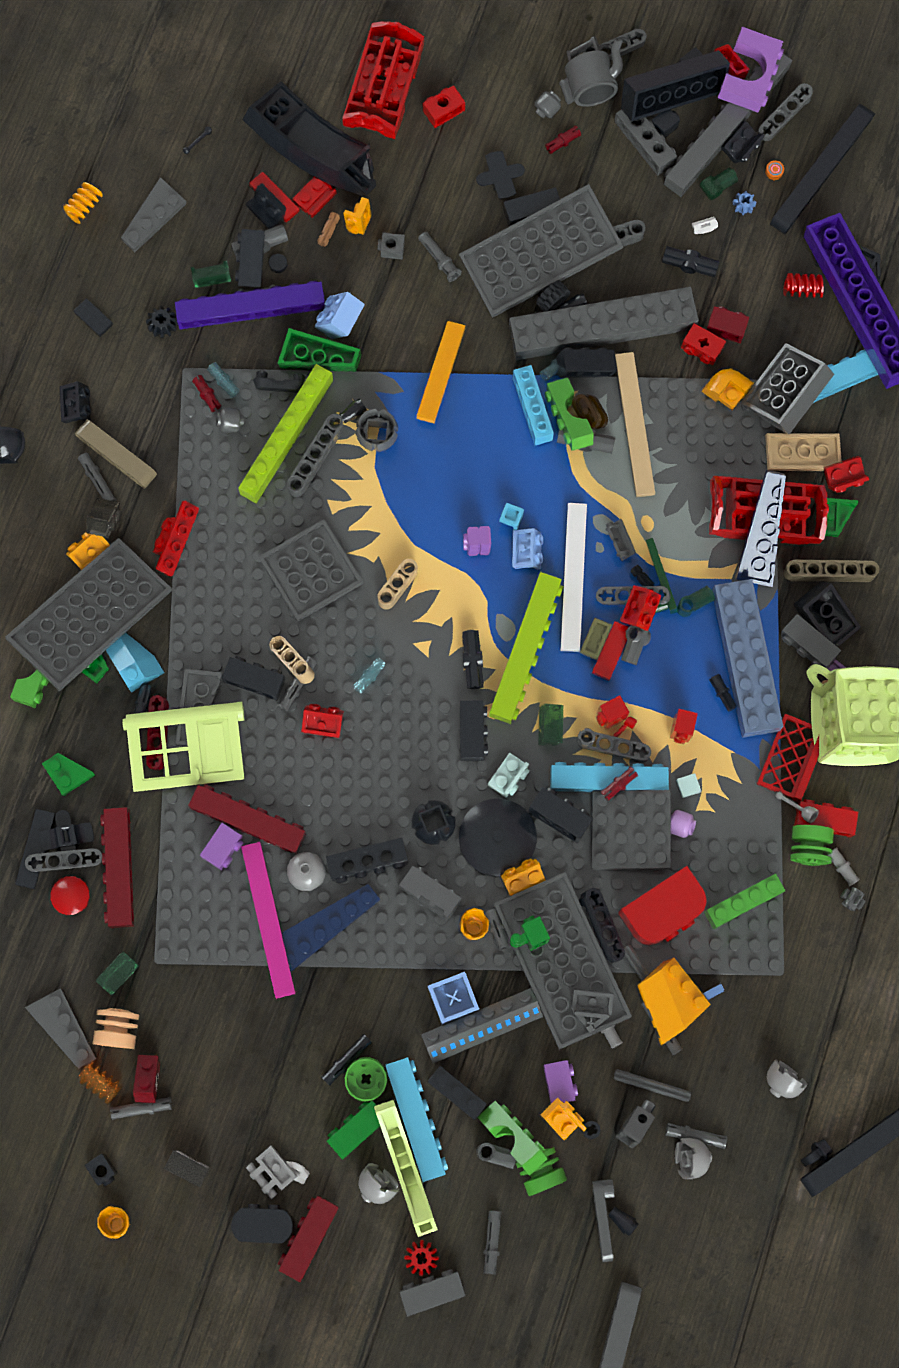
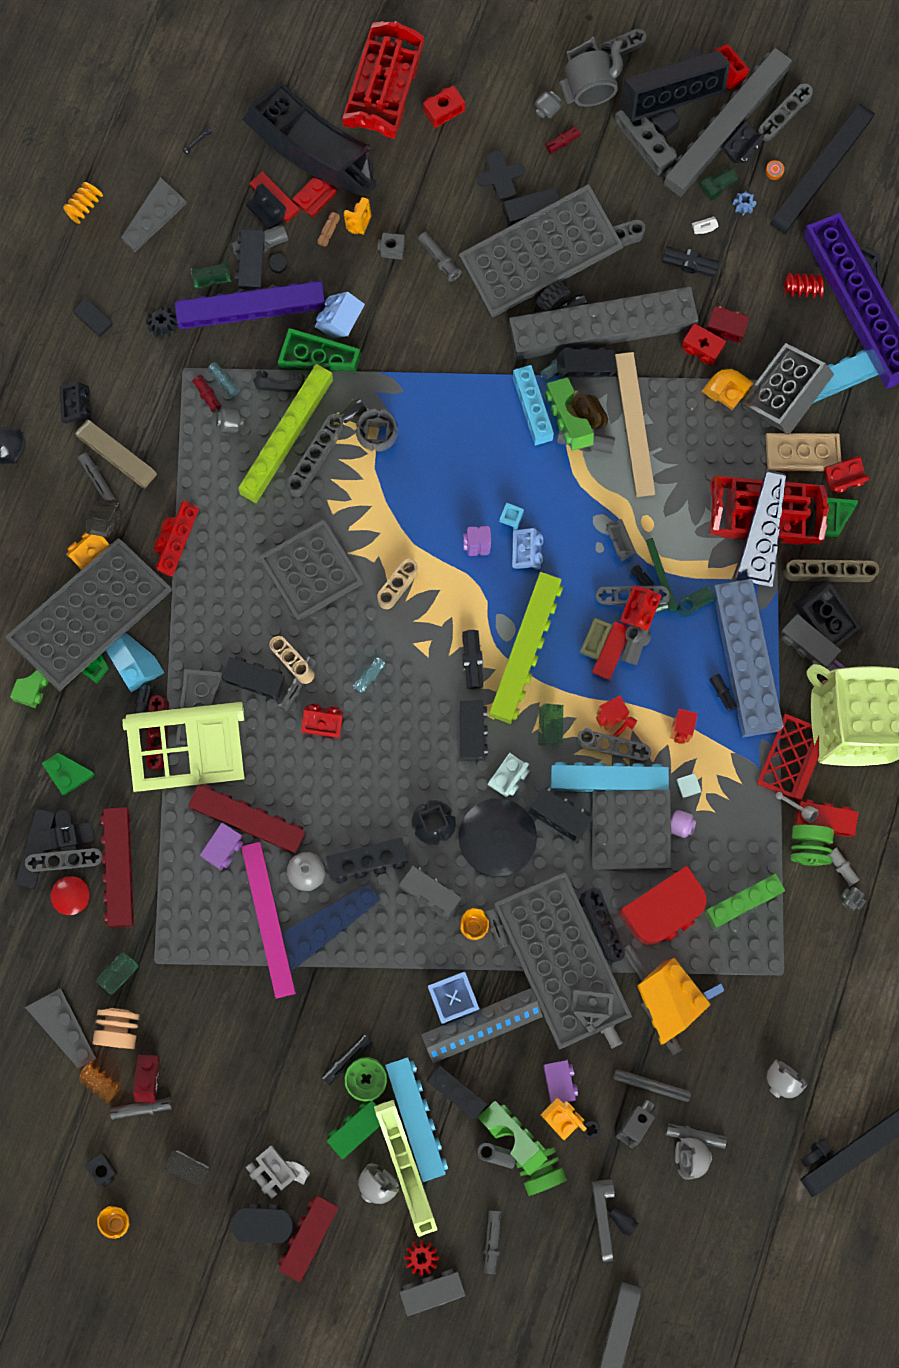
light orange tile [417,321,465,424] -> none
light orange bracket [500,859,546,896] -> none
green brick [510,915,550,951] -> none
white tile [560,503,587,652] -> none
dark red pin [601,767,638,801] -> none
medium lavender arch [717,27,784,112] -> none

